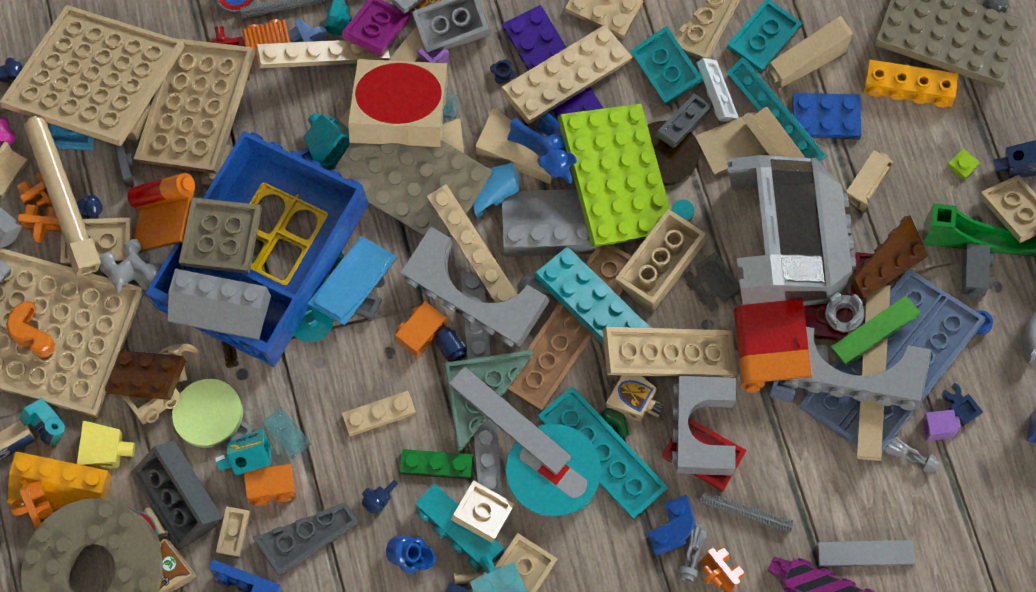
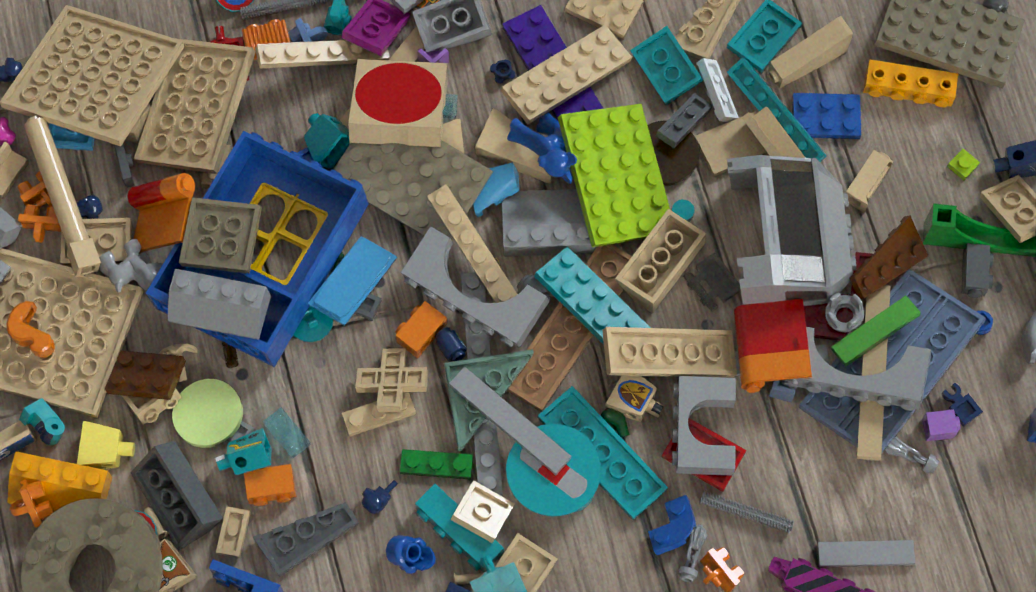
none -> tan plate [355,348,428,412]

